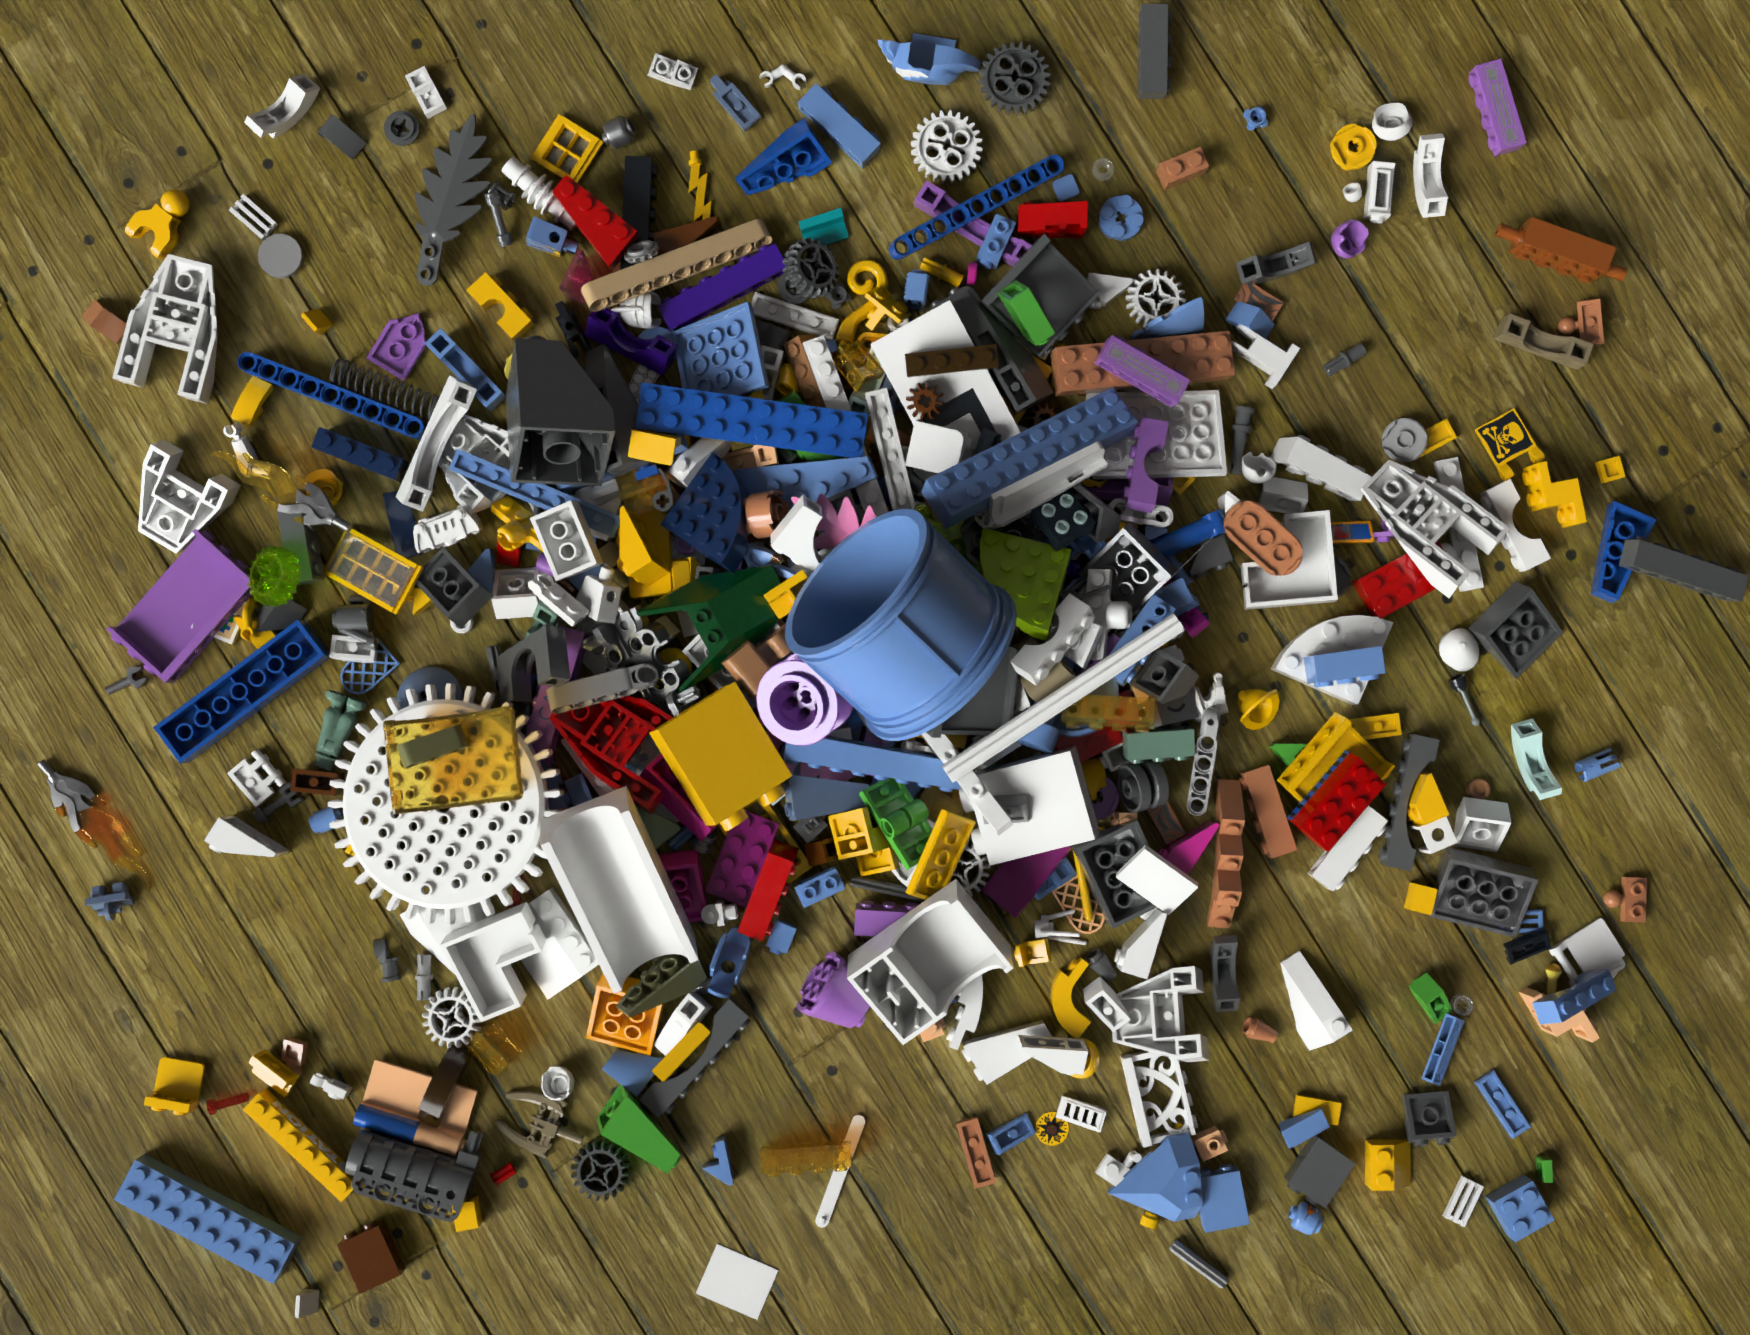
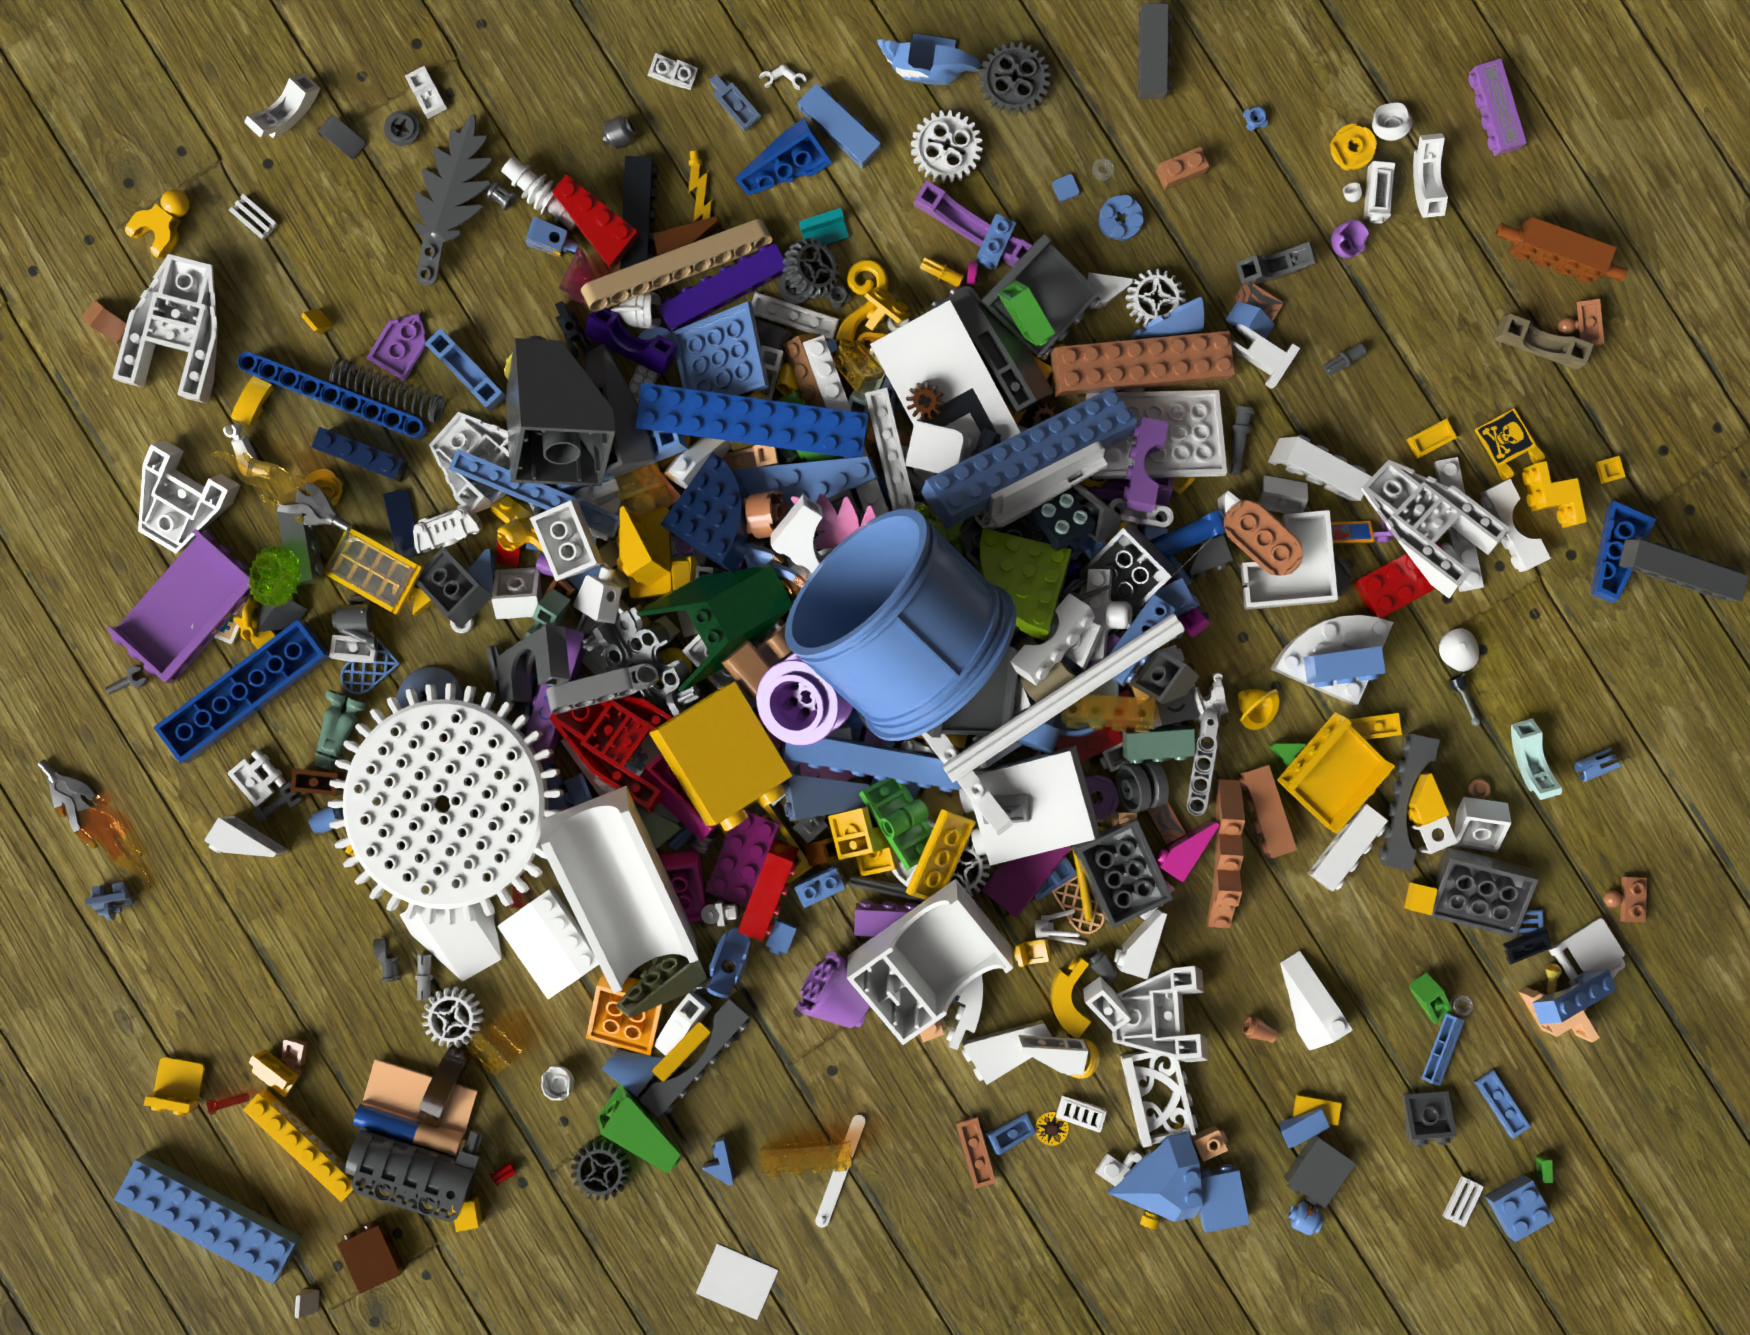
light grey tile [258,233,304,279] -> none
white plate [310,1072,353,1100] -> none
clear yellow windscreen [383,706,524,814] -> none
white arch [396,375,477,512] -> none
olive beam [396,725,469,768] -> none
white piece [440,902,547,1022] -> none
yellow arch [466,272,535,342] -> none
dark grey bar [484,191,512,247] -> none
dark tan bar [495,1091,584,1159] -> none
white hinge [528,572,589,626] -> none
yellow piece [530,114,604,183] -> none
light grey gear [624,240,659,264] -> none
yellow panel [628,428,682,466] -> none
blue plate [634,463,661,482] -> none
dark grey panel [653,468,675,513] -> none
yellow panel [764,570,808,619] -> none
blue beam [888,155,1064,260] -> none
medium blue brick [903,270,929,310] -> none
dark brown arch [905,344,999,378] -> none
red wedge [1016,201,1088,239] -> none
yellow slope [1081,757,1106,800] -> none
medium lavender brick [1094,335,1190,408] -> none
white tile [1116,845,1198,915] -> none
light grey axle [1169,1240,1228,1289] -> none
dark grey arch [1210,934,1240,1012] -> none
white hair [1242,452,1276,483] -> none
red brick [1287,750,1387,852] -> none
yellow slope [1365,1139,1411,1191] -> none
light grey tile [1382,418,1427,462] -> none
dark grey slope [1469,581,1563,679] -> none

